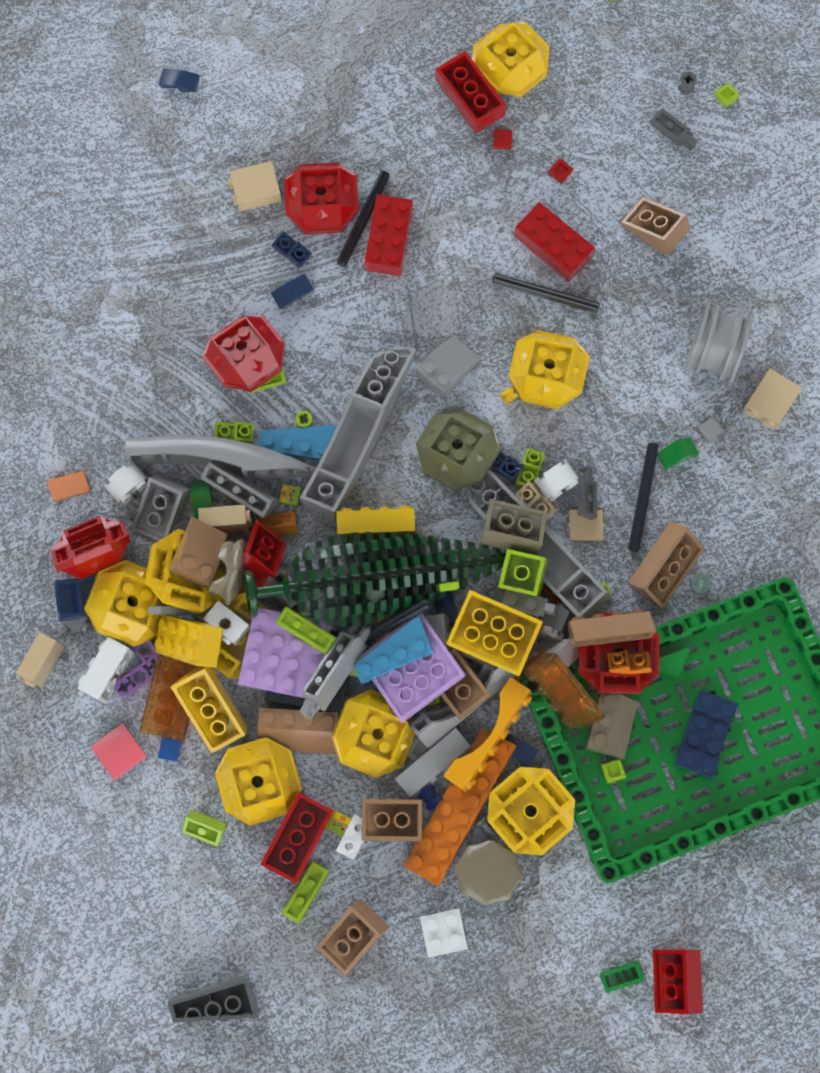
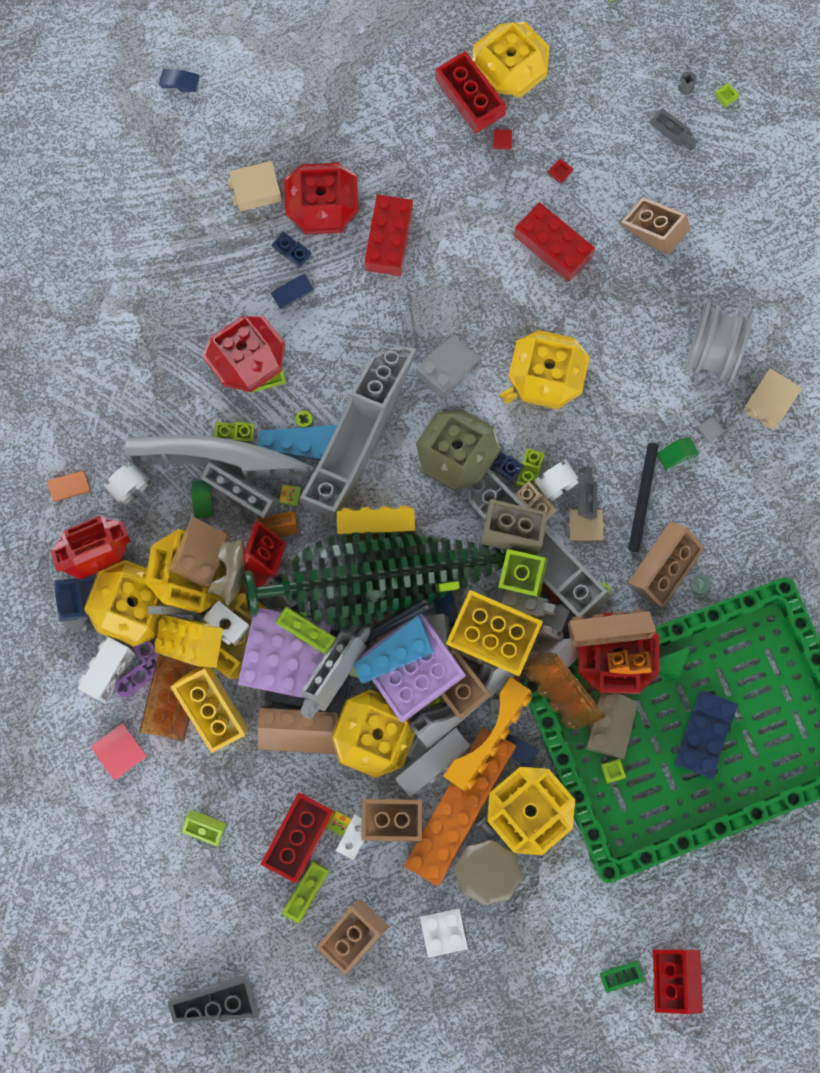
tan brick [15,632,65,688] -> none
light grey slope [131,474,191,541] -> none
blue tile [158,738,182,762] -> none
tan brick [198,505,253,534] -> none
yellow piece [215,737,302,826] -> none
black axle [337,170,390,267] -> none
clear blue wheel [417,784,444,811] -> none
black axle [492,273,600,313] -> none

